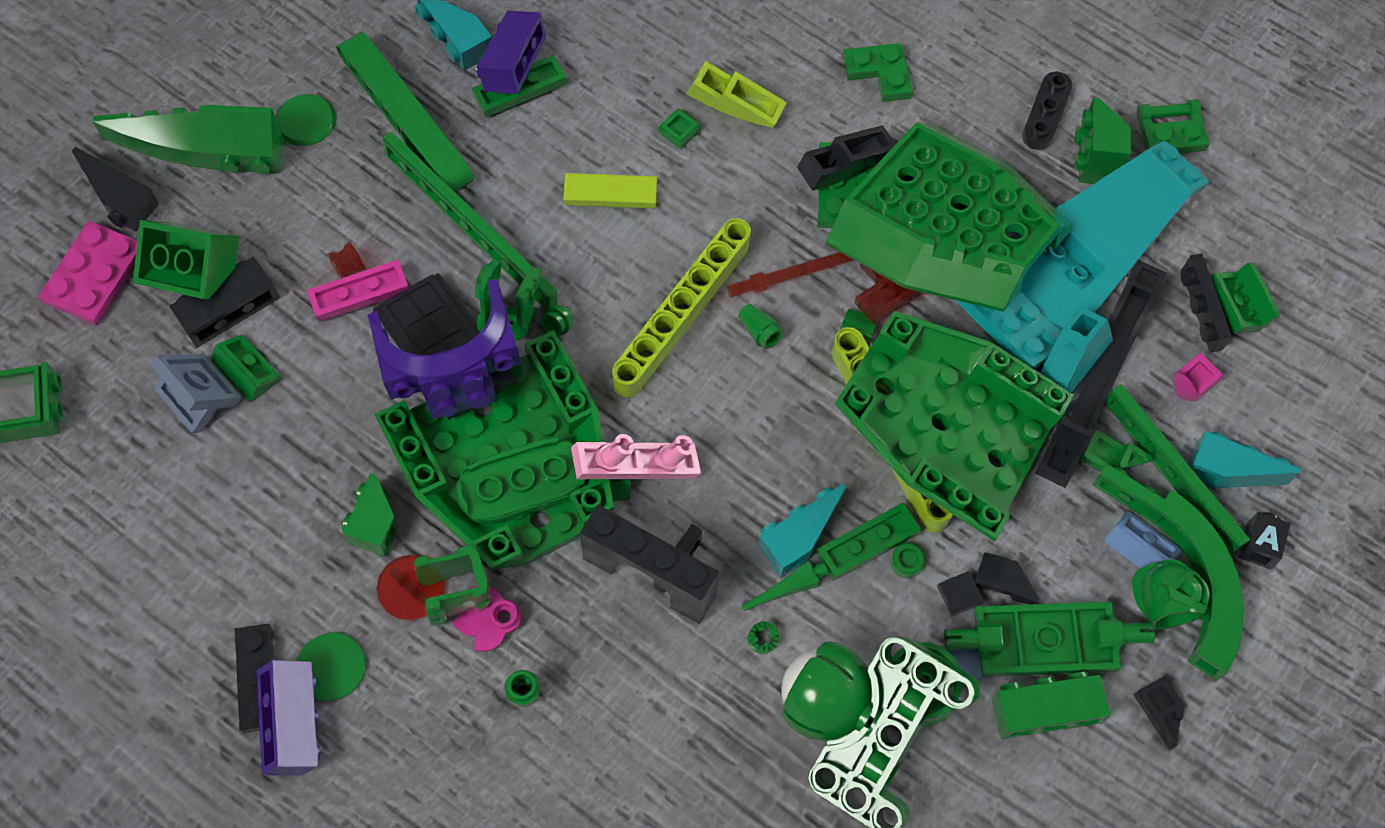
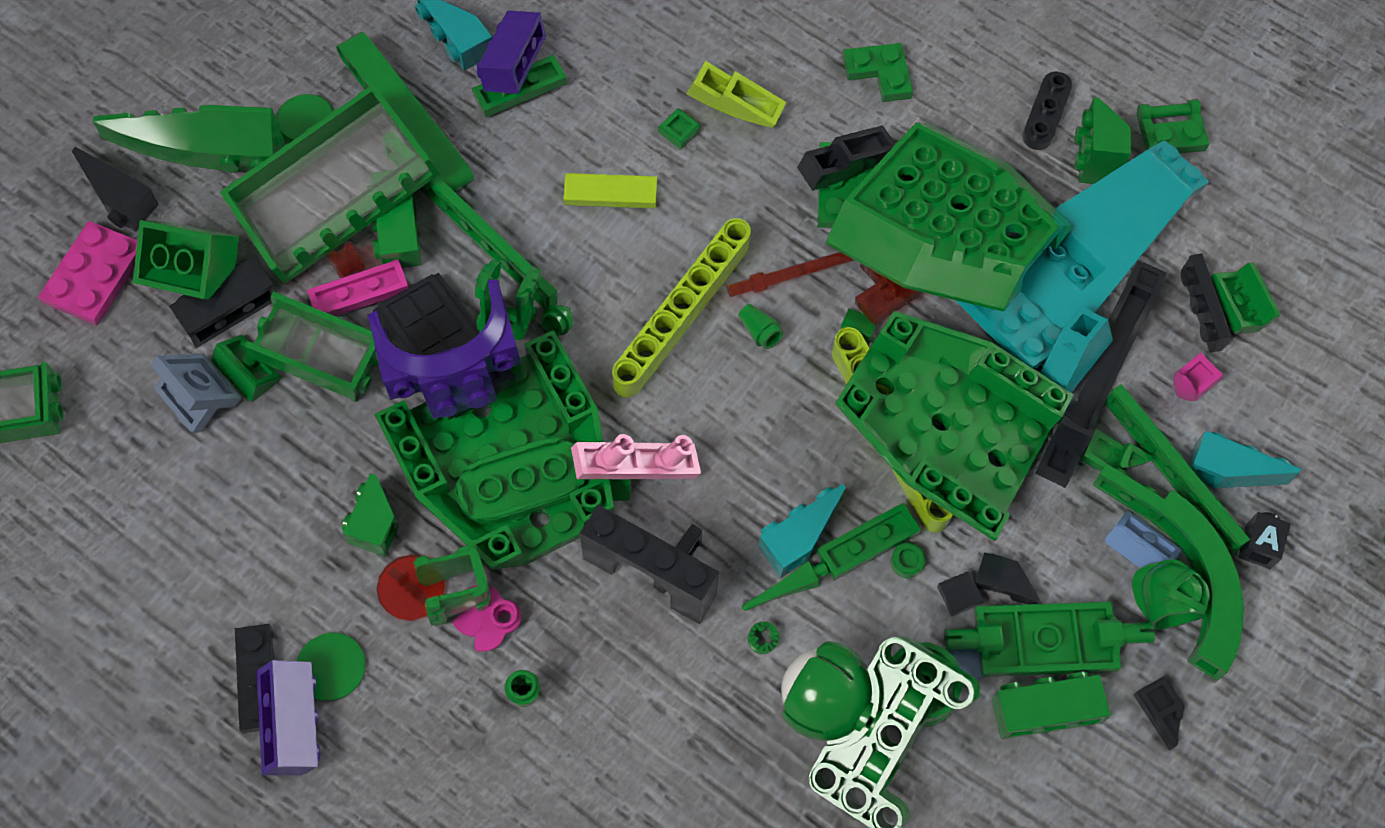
none -> clear window [220,84,440,284]
none -> door [244,291,379,403]
none -> green brick [367,170,422,268]

